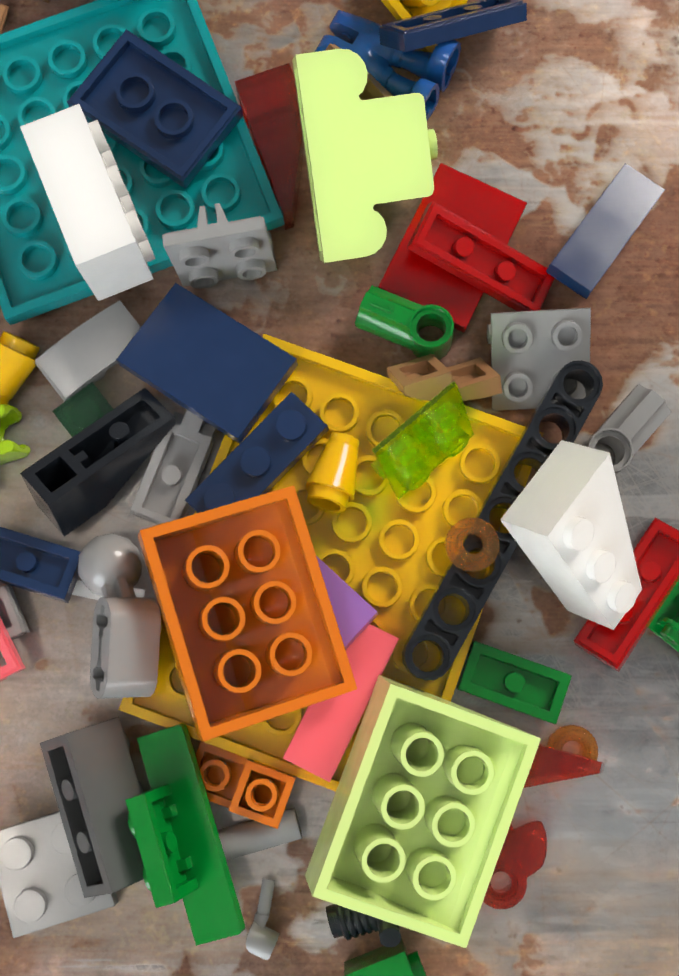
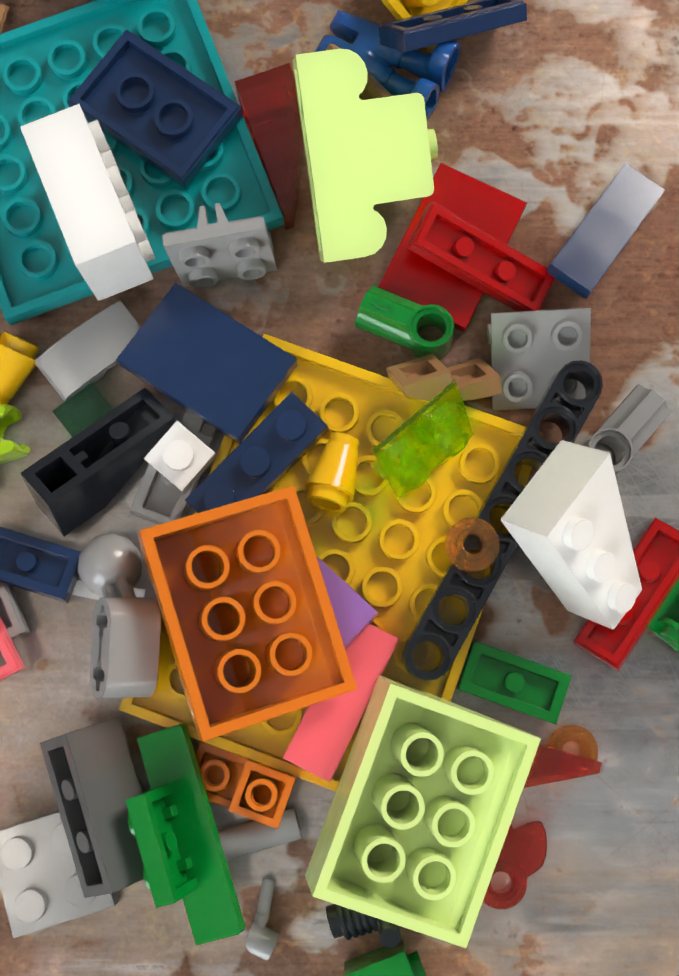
none -> white plate [144,421,218,493]

